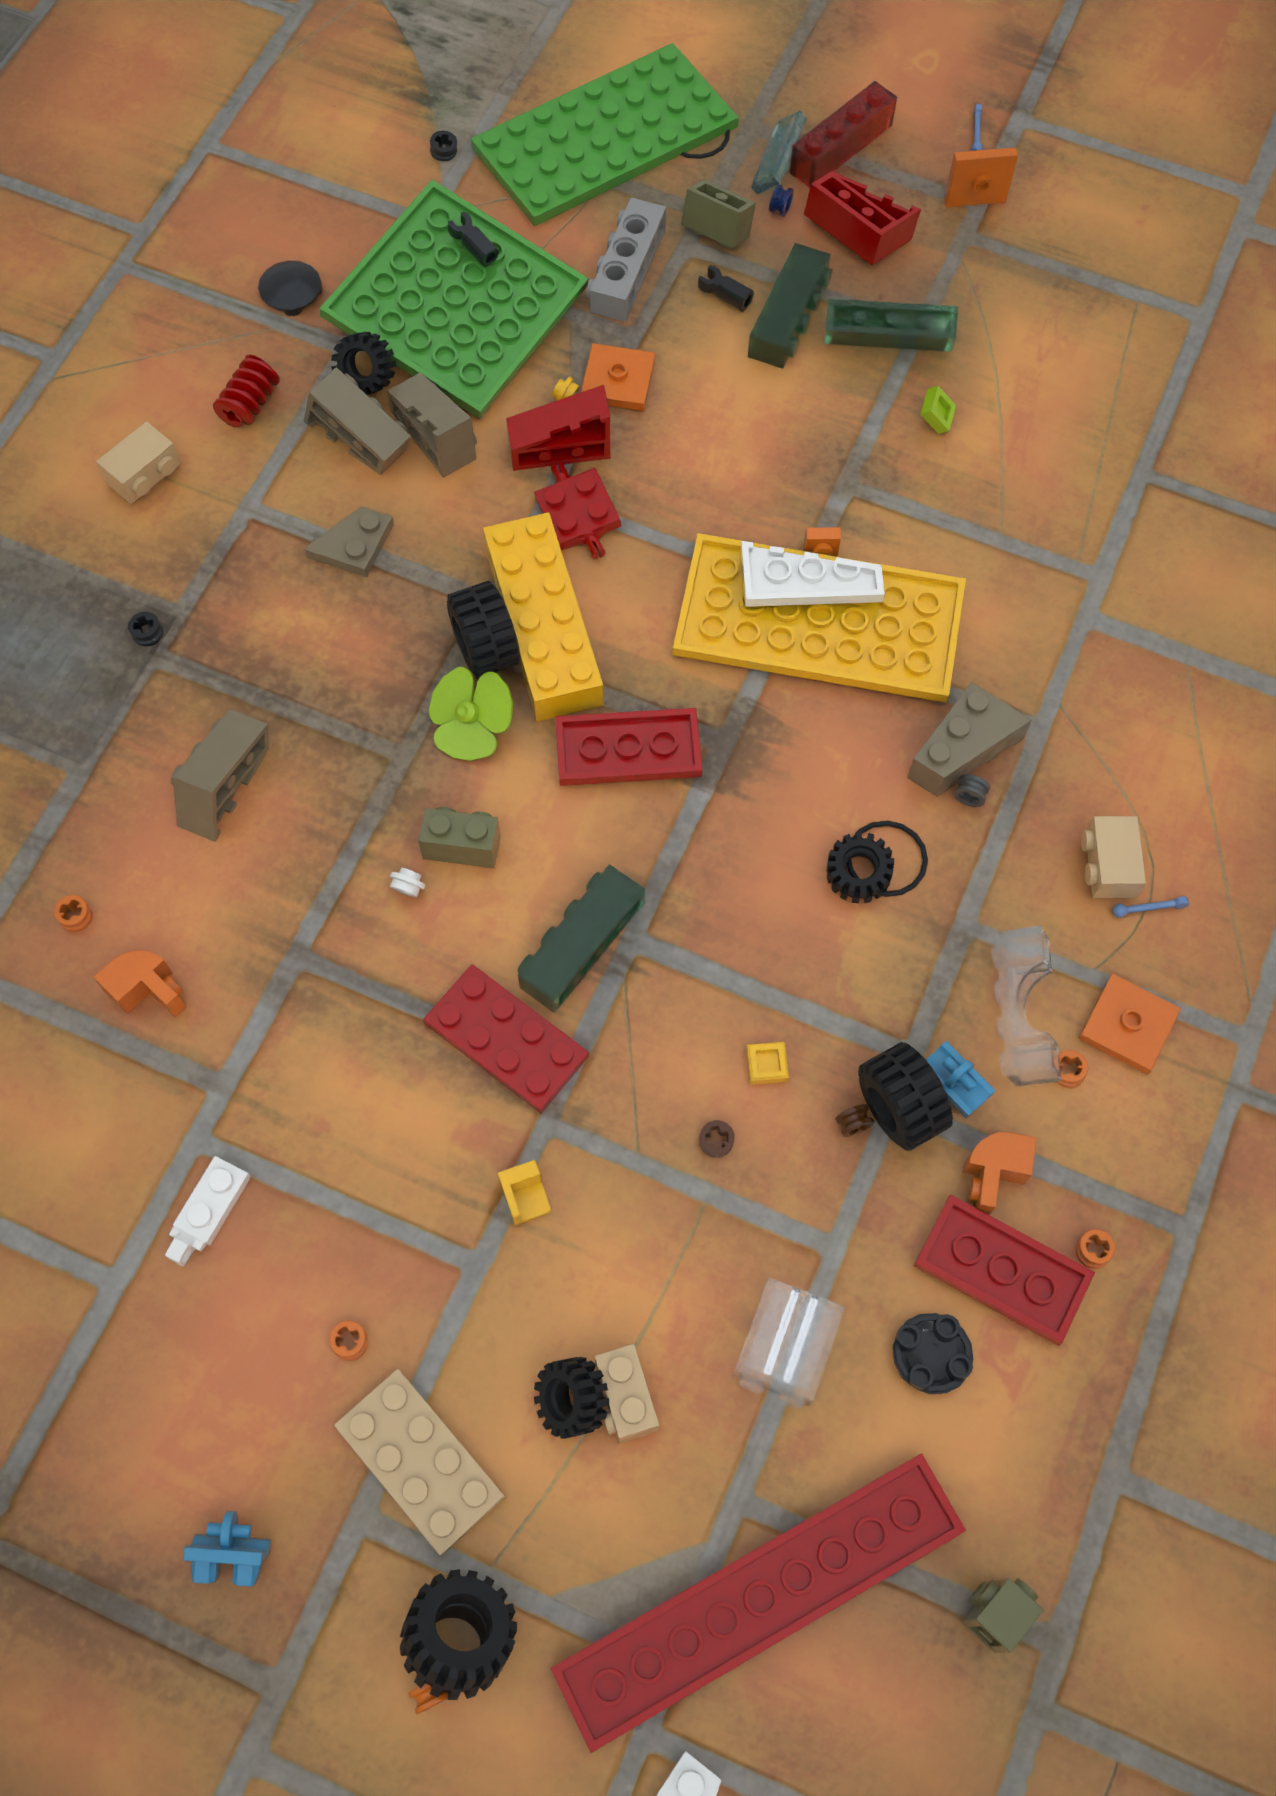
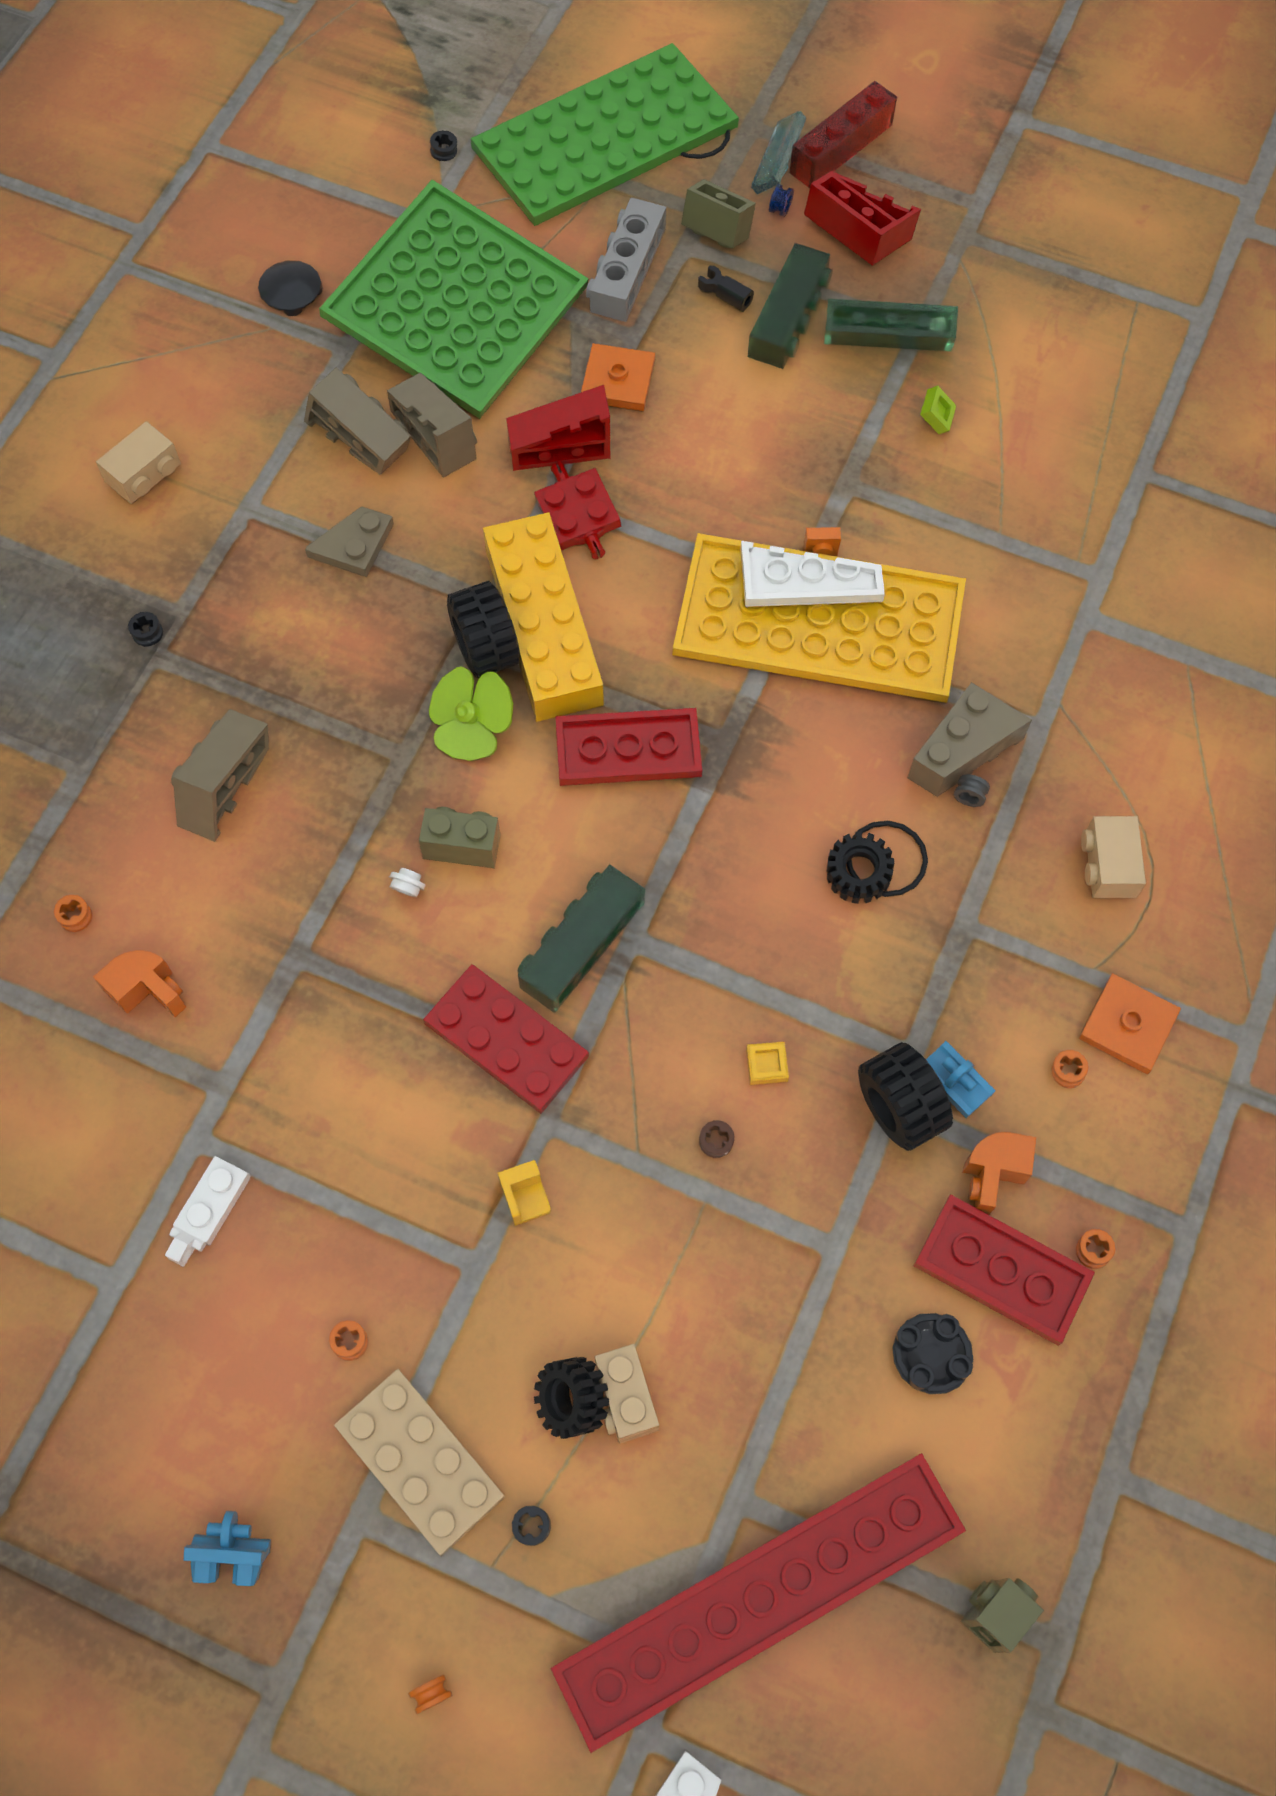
red piece [213,354,280,427] -> none
black tyre [331,332,396,395] -> none
black tyre [400,1569,517,1700] -> none
black bar [448,211,499,267] -> none
yellow plate [551,376,579,401] -> none
clear brick [733,1277,845,1409] -> none
reddish brown bush [835,1104,875,1137] -> none
orange plate [944,147,1018,207] -> none
medium blue hinge [971,104,983,151] -> none
clear arch [991,926,1062,1086] -> none
medium blue hinge [1113,896,1189,918] -> none
none -> black bush [512,1506,551,1546]

